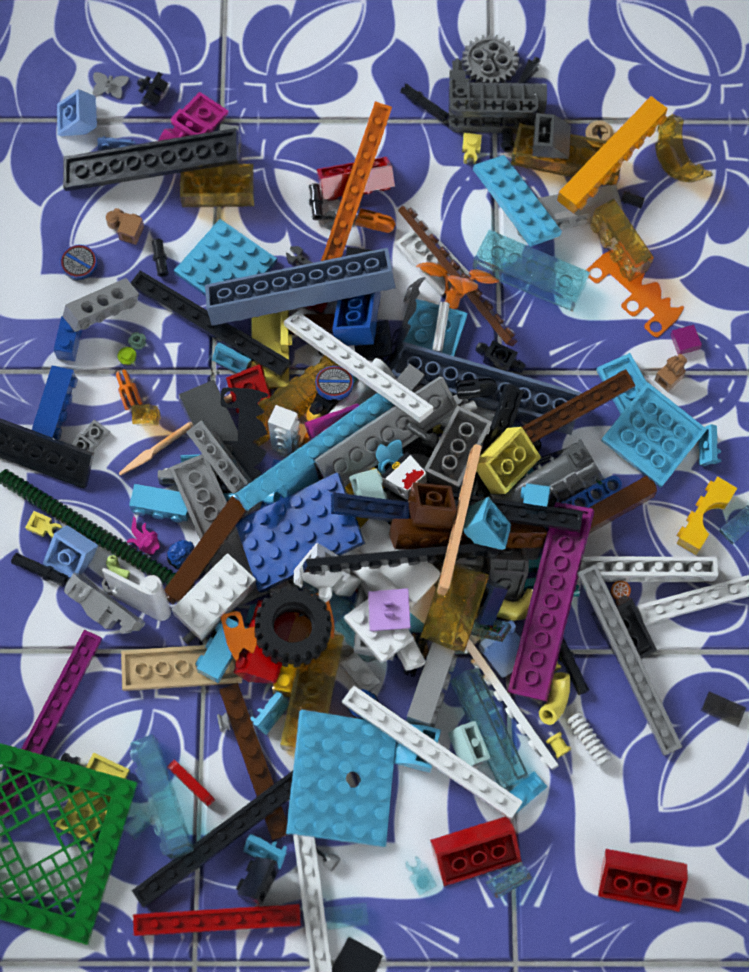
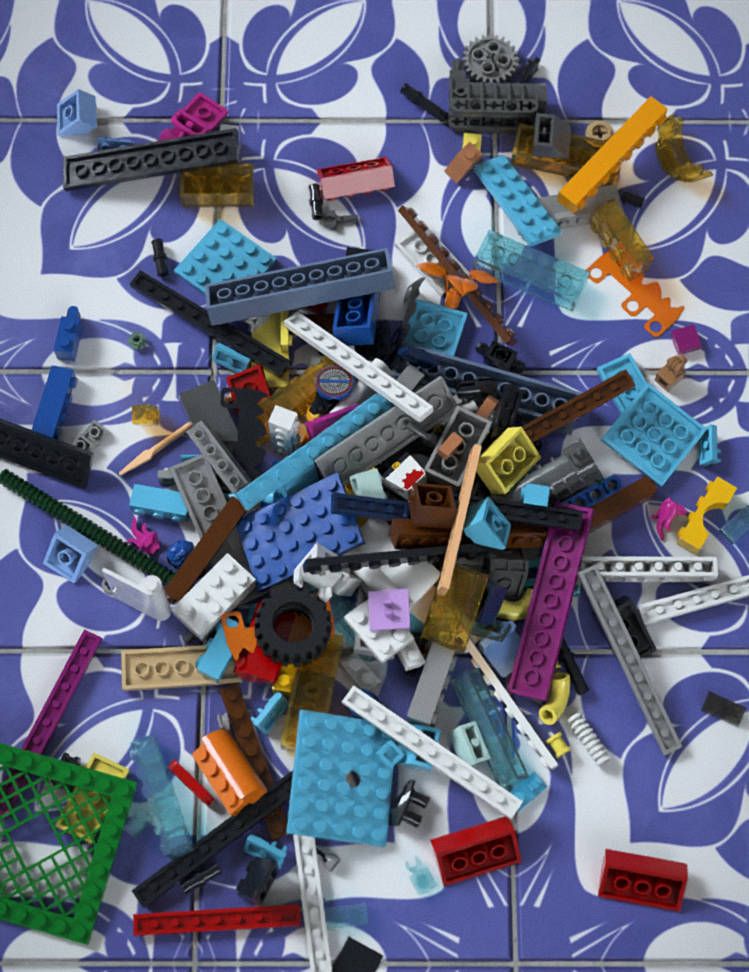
black pin [11,553,69,587] -> none
light yellow plate [25,511,62,538] -> none
tile [60,245,97,280] -> none
light grey brick [63,278,139,332] -> none
light grey piece [64,572,146,634] -> none
light grey piece [93,72,129,99] -> none
medium nougat brick [105,208,144,245] -> none
yellowish green arm [106,555,130,580] -> none
orange arm [116,369,143,411] -> none
lime plate [117,347,136,365] -> none
black hips [137,72,169,107] -> none
dark grey bar [286,246,313,266] -> none
orange plate [321,101,392,261] -> none
orange arm [355,208,396,233] -> none
medium azure plate [376,439,404,475] -> none
white axle [432,302,450,353] -> none
clear light blue plate [486,862,532,899] -> none
black pin [501,128,515,152] -> none
black sticker [533,448,566,467] -> none
orange tile [611,581,631,600] -> none
none -> black pin [180,862,222,894]
none -> orange brick [191,729,268,816]
none -> light grey piece [243,314,270,333]
none -> medium azure plate [375,740,405,769]
none -> black connector [389,780,430,828]
none -> dark blue plate [398,345,440,370]
none -> nougat piece [437,432,463,460]
none -> nougat slope [444,142,483,184]
none -> nougat piece [476,395,499,419]
none -> dark pink piece [651,498,687,541]

